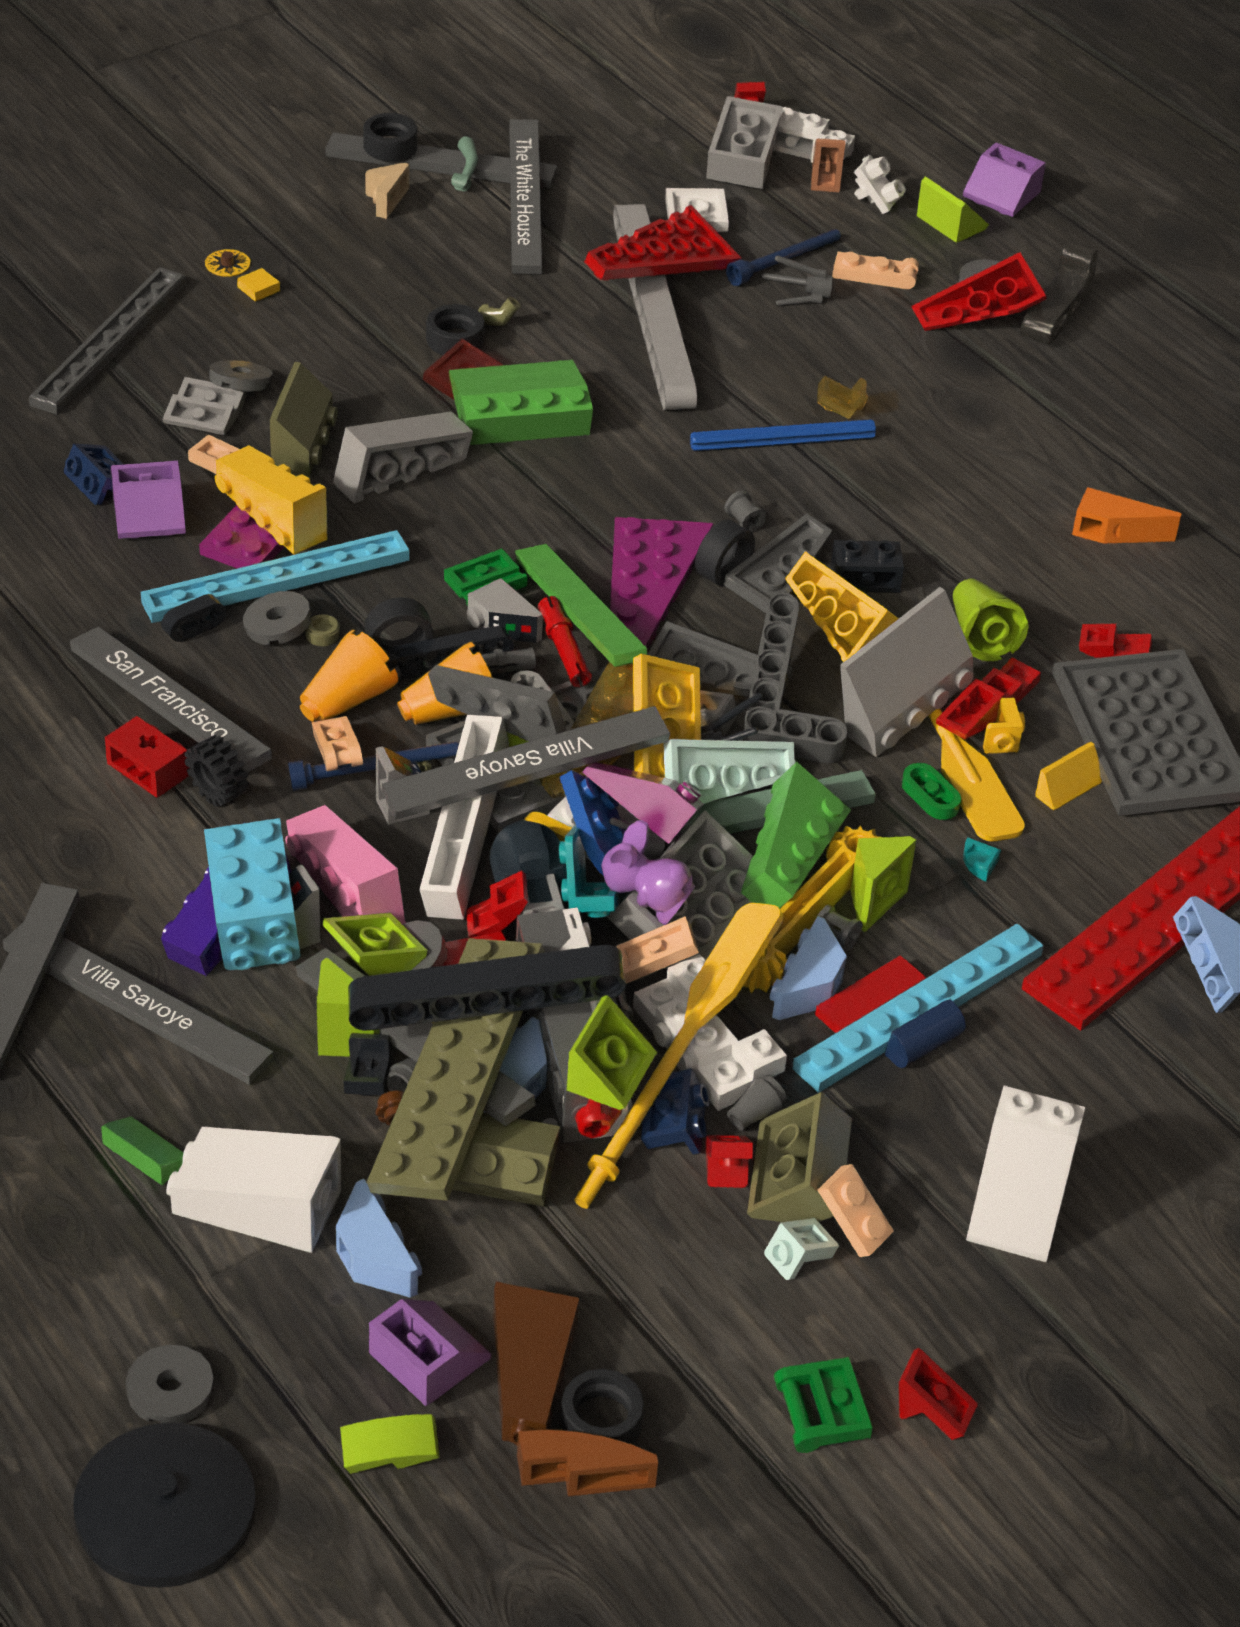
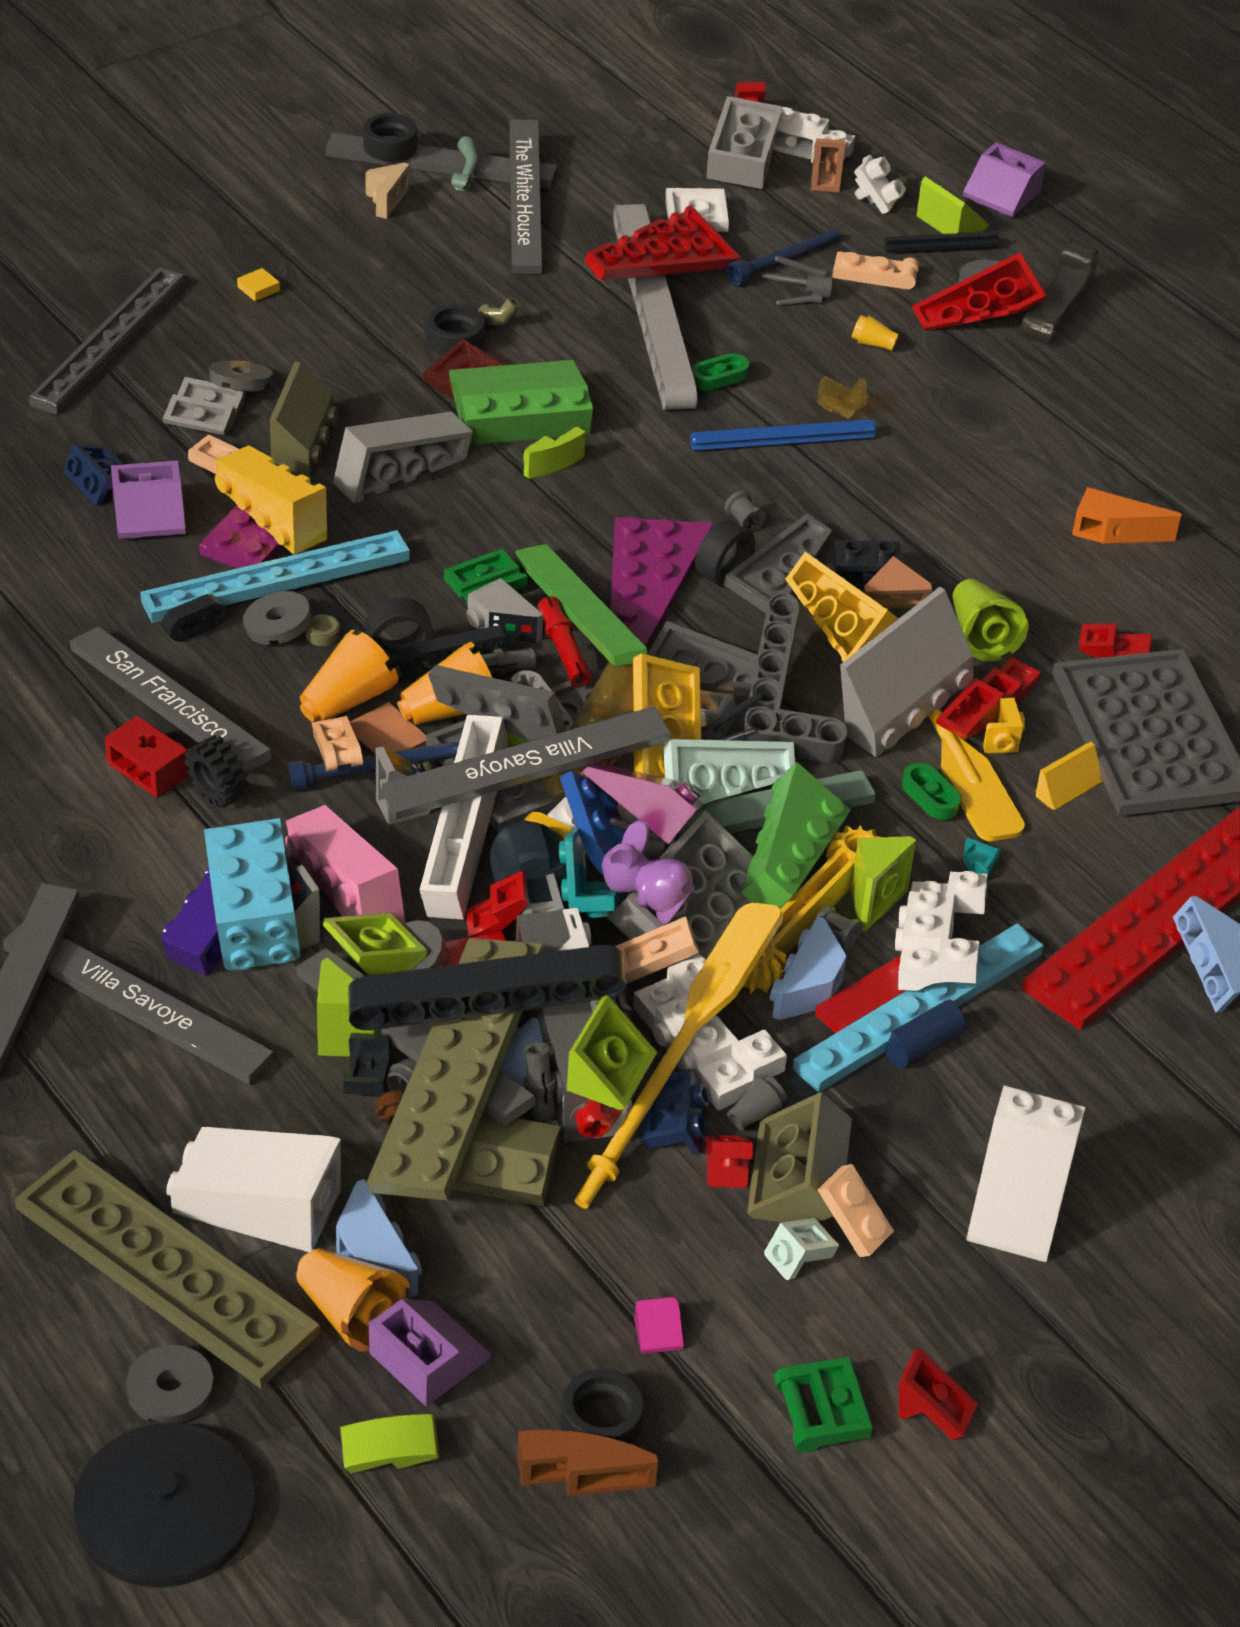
bright green slope [101,1116,184,1185] -> none
piece [205,249,250,277] -> none
reddish brown slope [493,1282,579,1446] -> none
none -> olive plate [15,1150,320,1389]
none -> light orange cone [296,1248,411,1352]
none -> nougat window [350,702,426,755]
none -> lime slope [523,426,586,478]
none -> dark grey pin [523,1042,557,1123]
none -> dark pink slope [634,1297,684,1354]
none -> green plate [691,353,749,391]
none -> yellow cone [851,315,899,351]
none -> nougat slope [863,556,932,609]
none -> black axle [884,231,999,253]
none -> white bracket [895,871,987,991]

